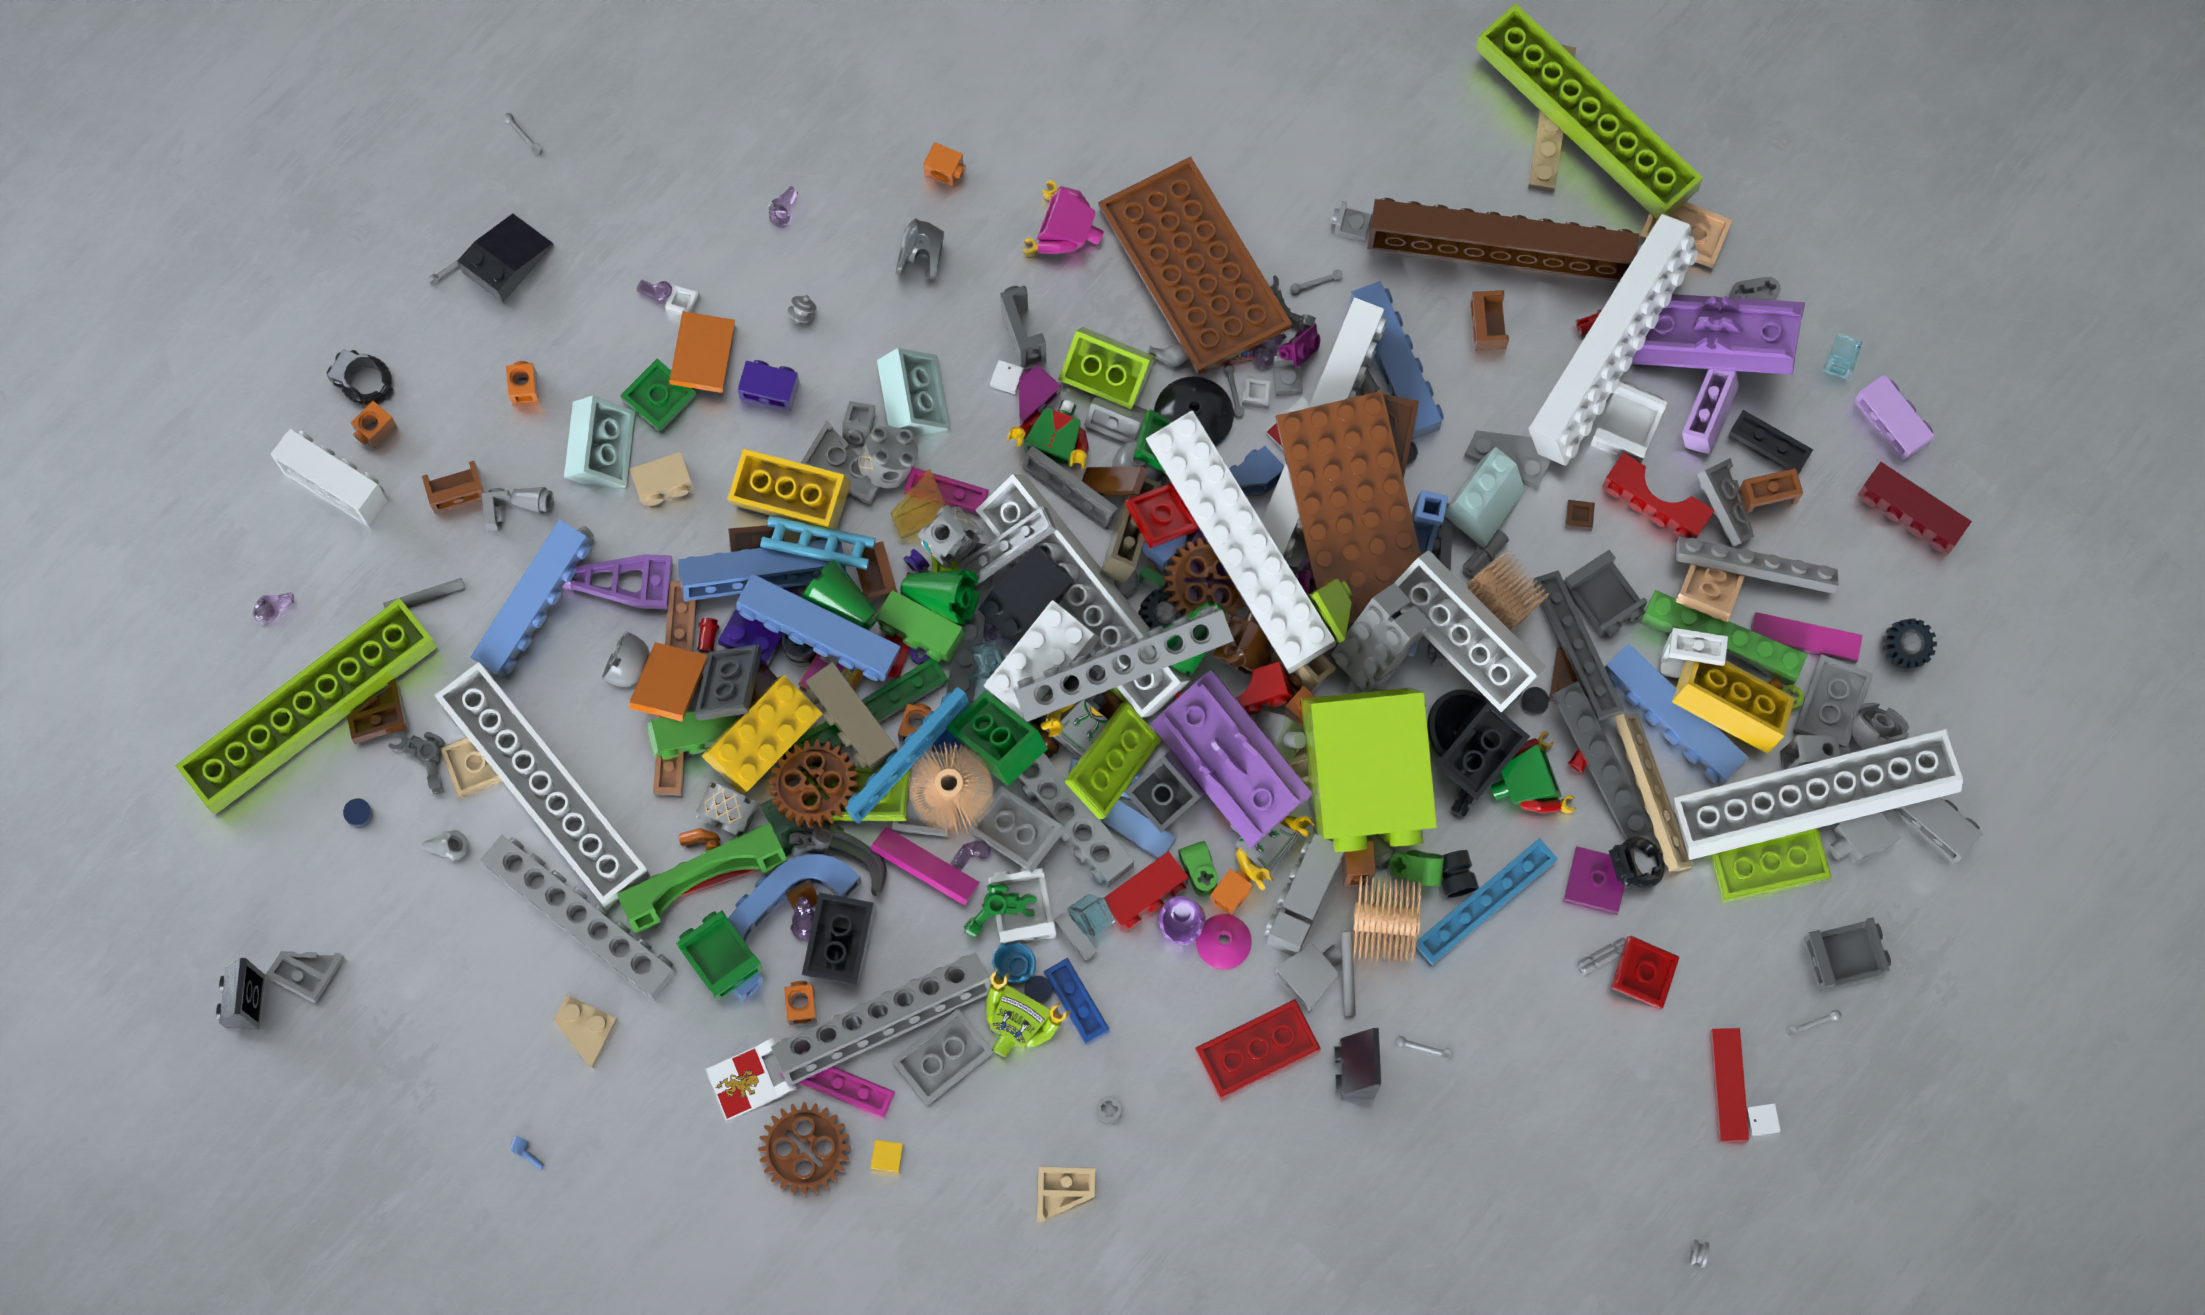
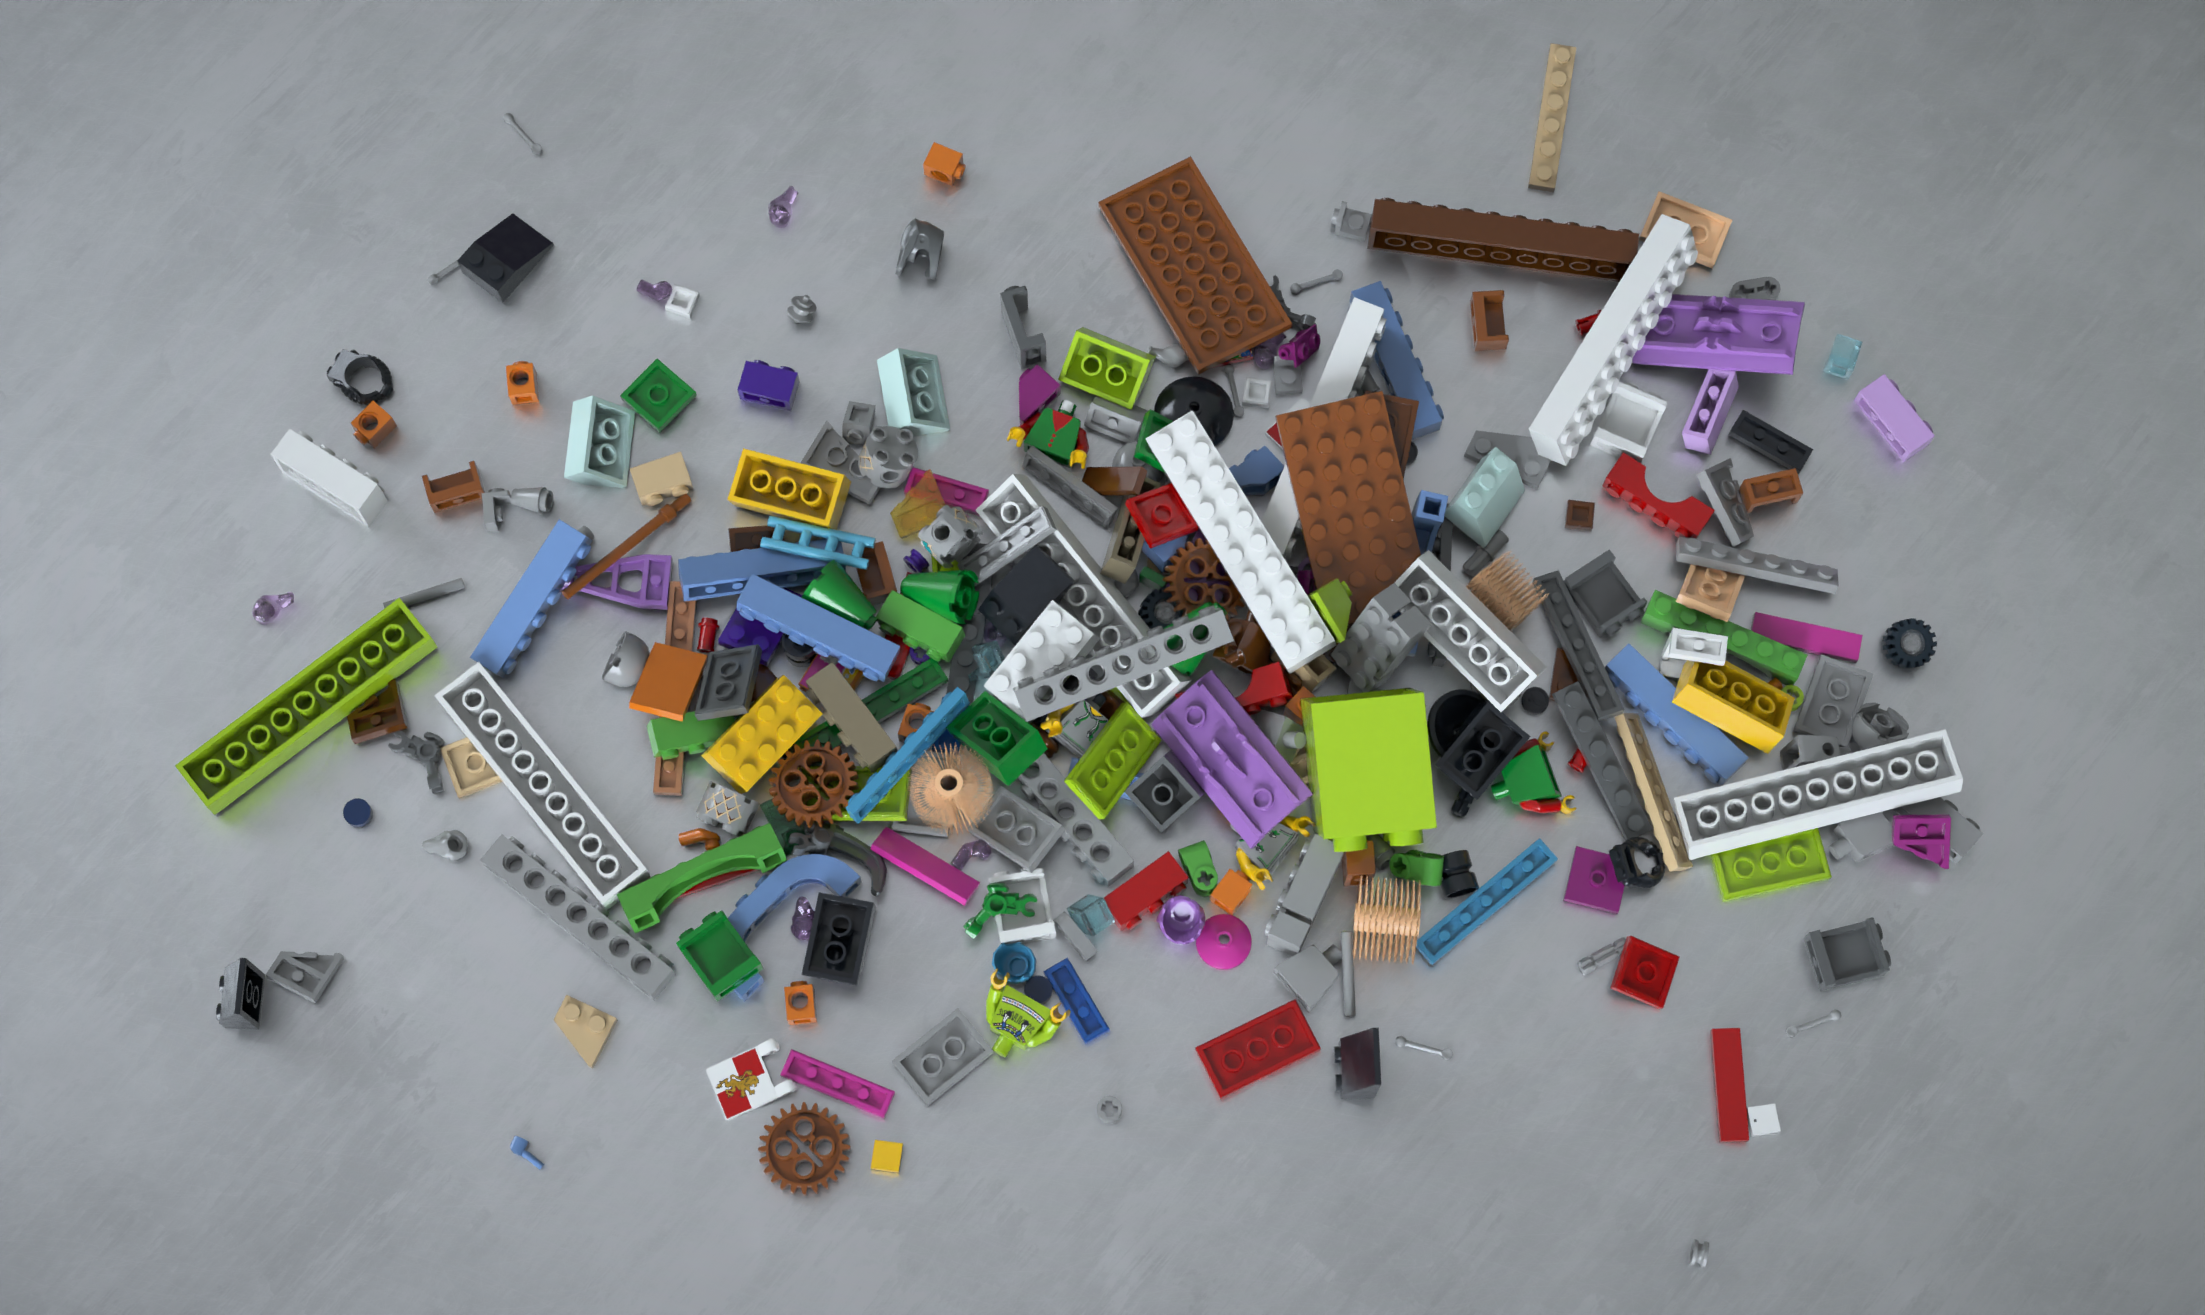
orange tile [669,311,735,393] -> none
light grey brick [771,952,991,1087] -> none
reddish brown tile [785,879,818,915] -> none
white tile [990,360,1024,394] -> none
dark pink torso [1022,180,1104,257] -> none
tan wing [1037,1166,1096,1222] -> none
light blue tile [1100,800,1176,859] -> none
lime brick [1476,3,1703,220] -> none
dark red brick [1858,461,1972,555] -> none
none -> dark orange bar [561,494,691,600]
none -> magenta wing [1892,814,1951,869]

